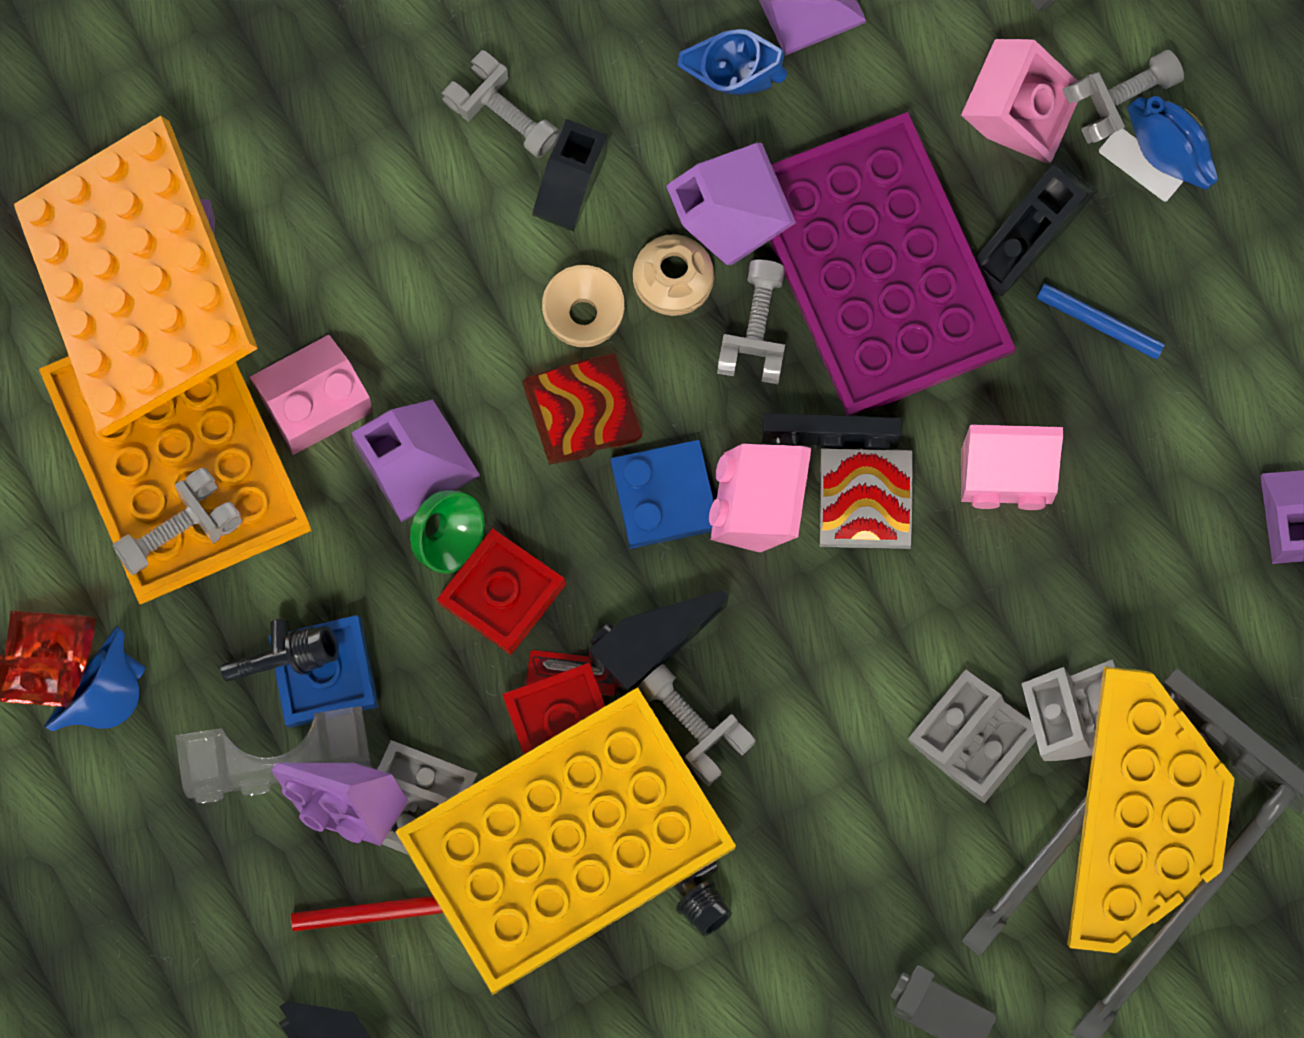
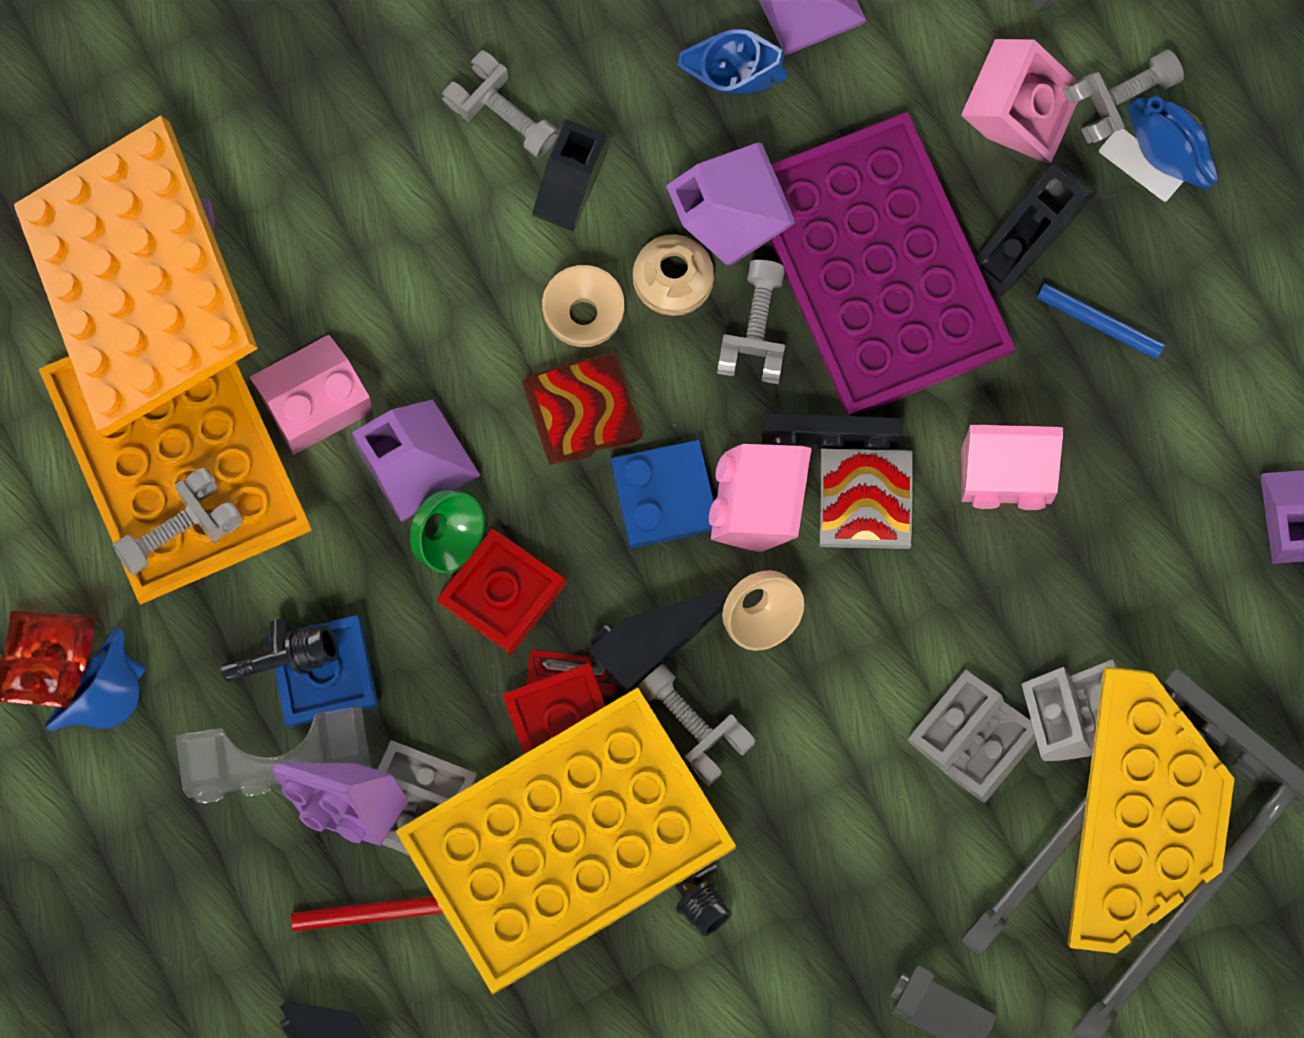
none -> tan piece [722,570,805,651]

